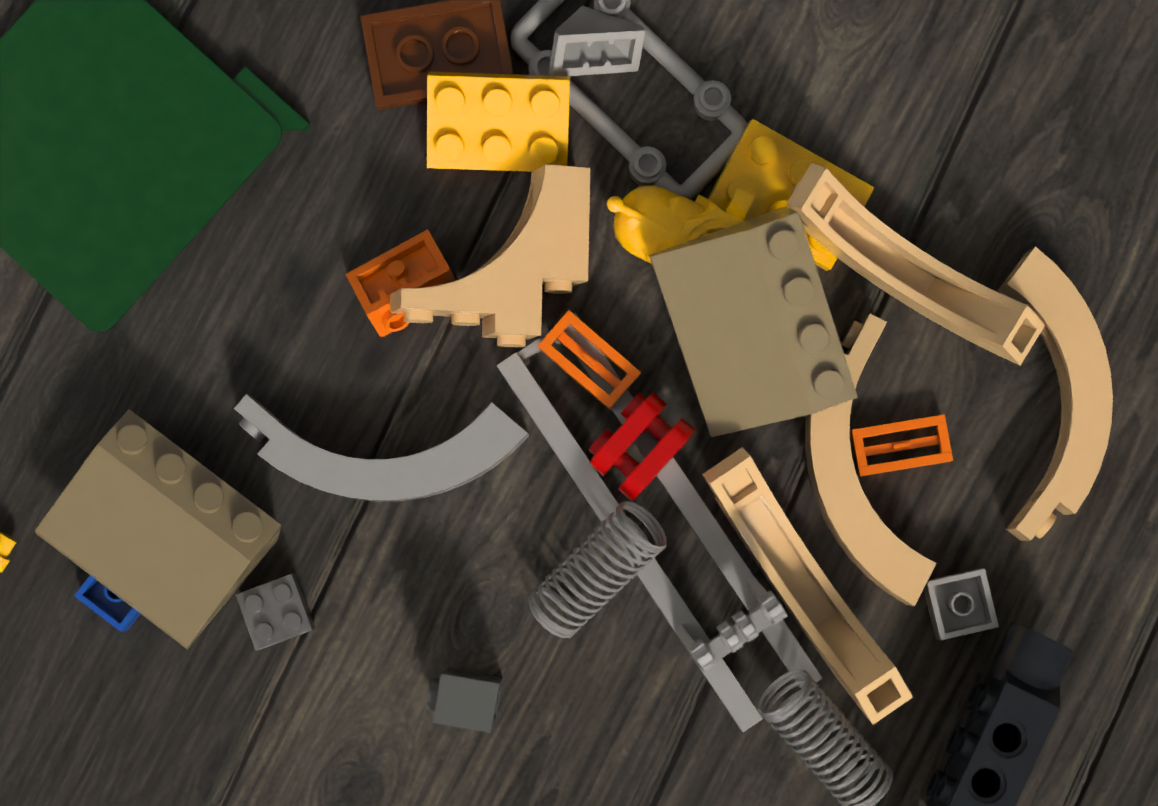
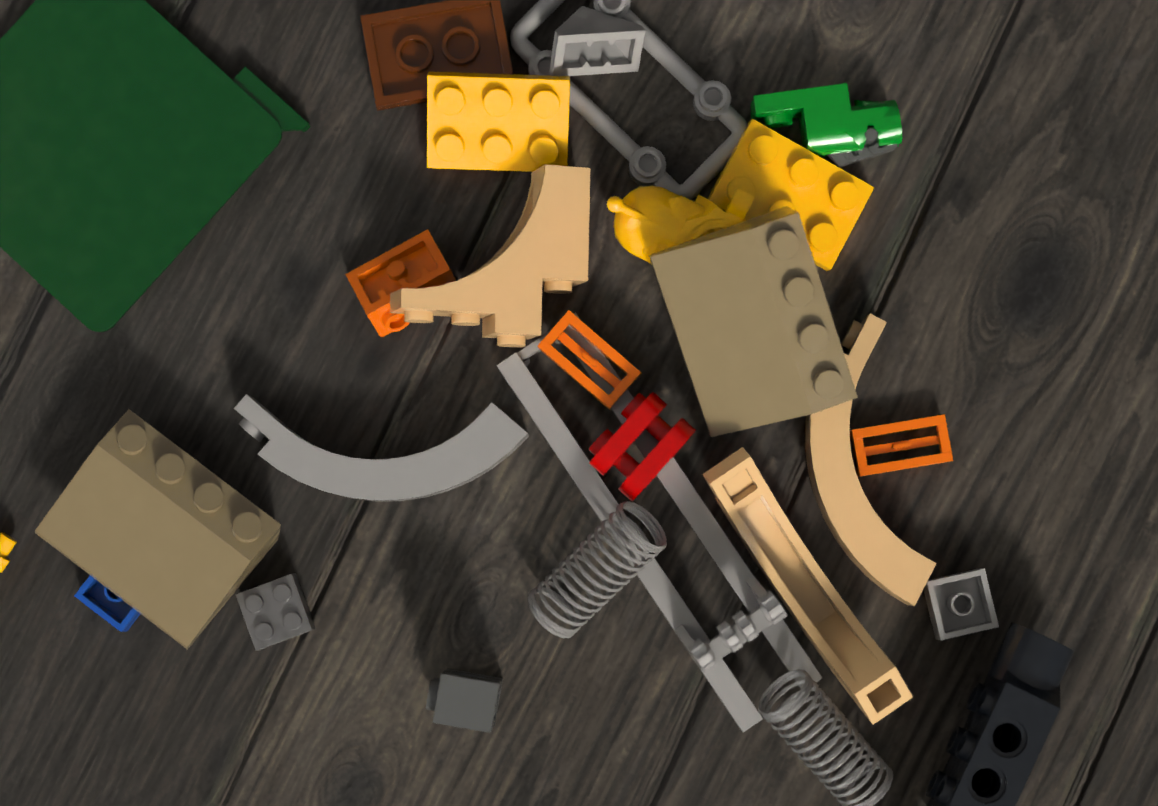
tan arch [786,163,1045,366] -> none
tan arch [998,246,1113,541] -> none
none -> green plate [750,83,902,167]

